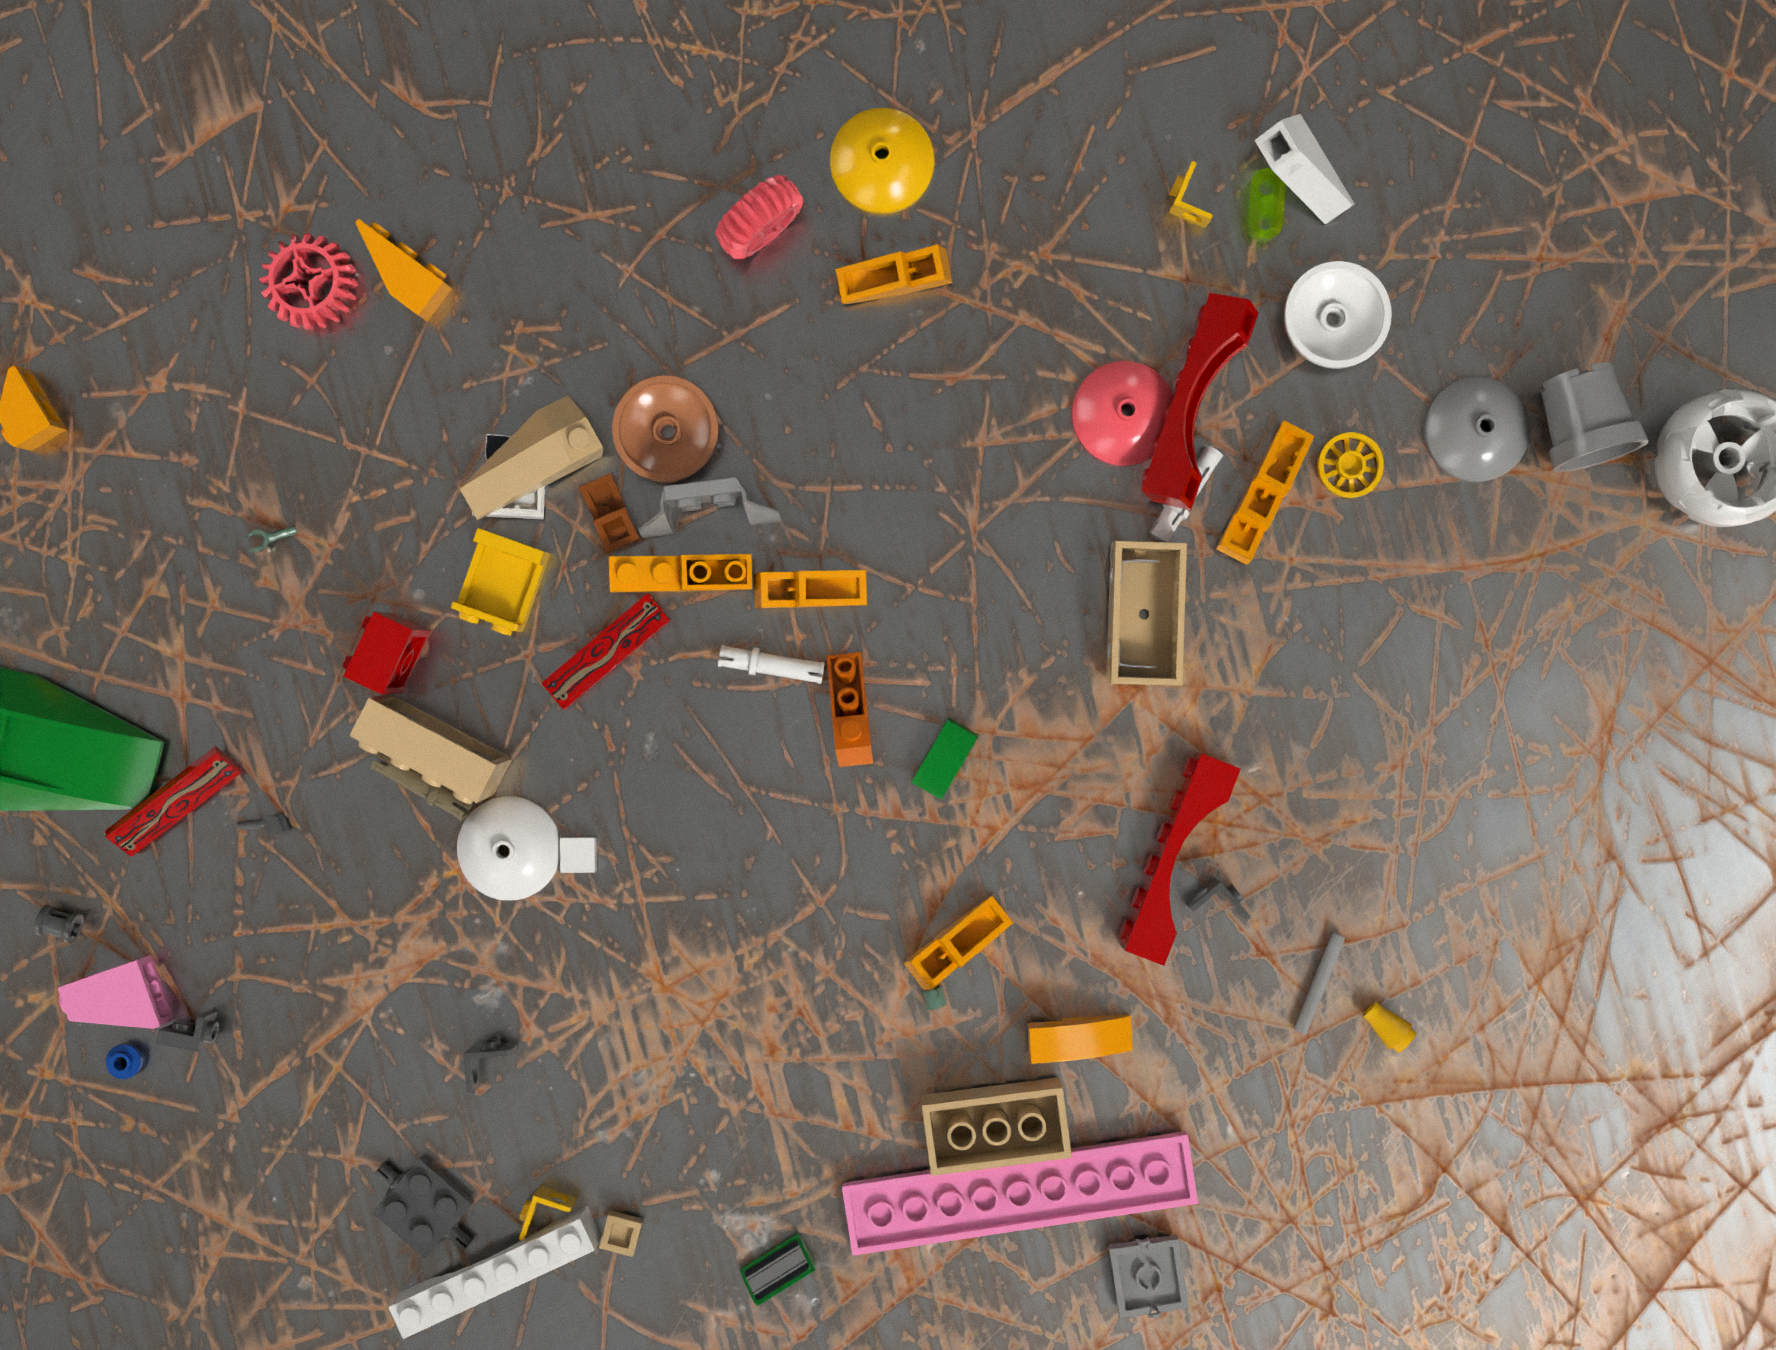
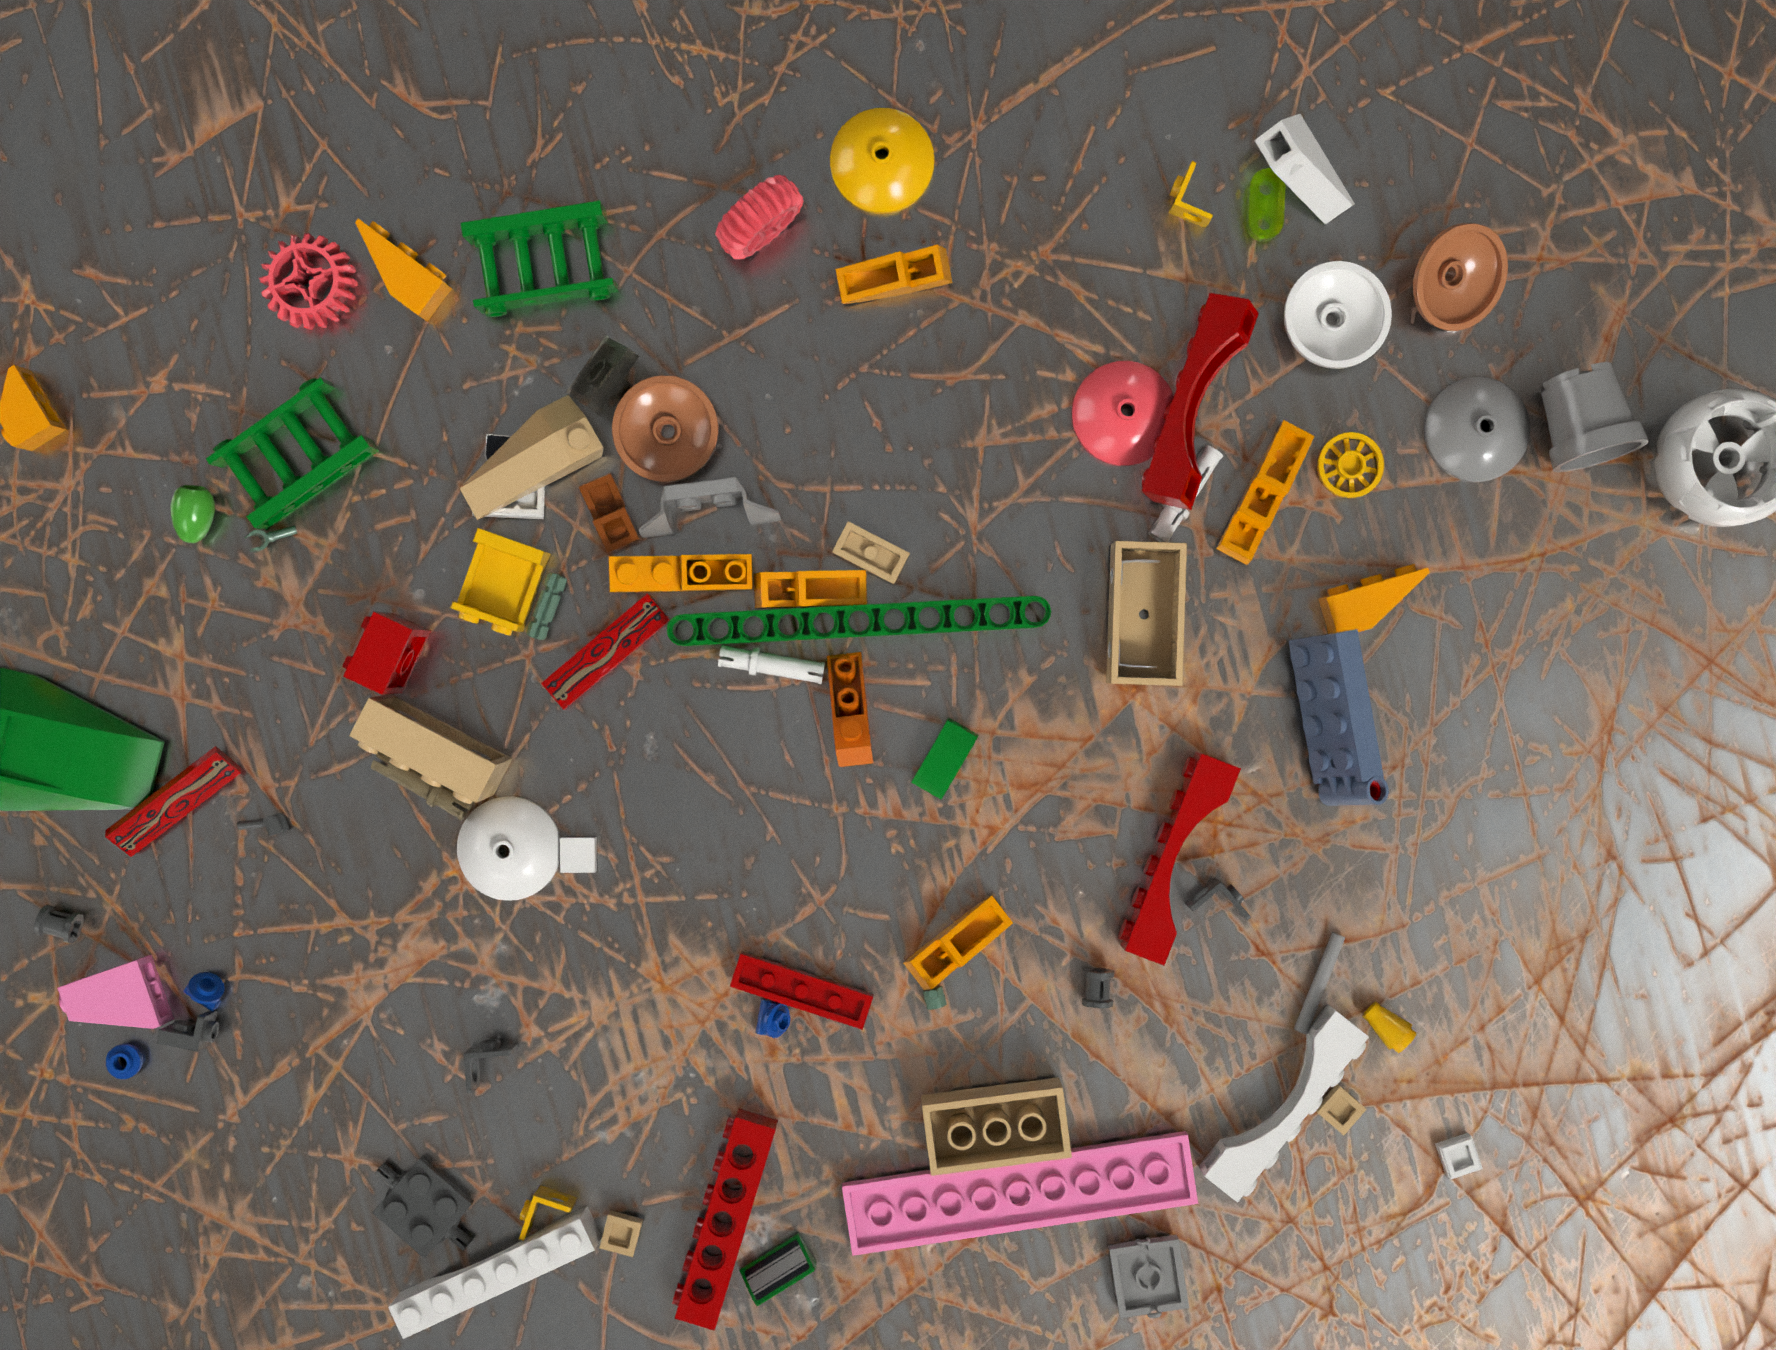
light orange slope [1027,1014,1133,1064] -> none
none -> bright green animal [170,485,215,543]
none -> blue plate [183,972,225,1012]
none -> green fence [206,377,380,530]
none -> green fence [461,200,619,317]
none -> sand green axle [526,572,567,640]
none -> clear smoke tile [565,336,639,415]
none -> green beam [667,596,1051,646]
none -> red brick [672,1108,778,1331]
none -> red plate [730,951,874,1030]
none -> blue plate [755,998,790,1038]
none -> tan plate [832,521,910,585]
none -> dark grey bush [1082,968,1115,1008]
none -> white arch [1198,1004,1369,1203]
none -> sand blue hinge [1288,629,1389,806]
none -> tan plate [1316,1084,1367,1135]
none -> light orange slope [1318,563,1430,634]
none -> nougat dish [1413,223,1508,331]
none -> white tile [1435,1133,1483,1180]

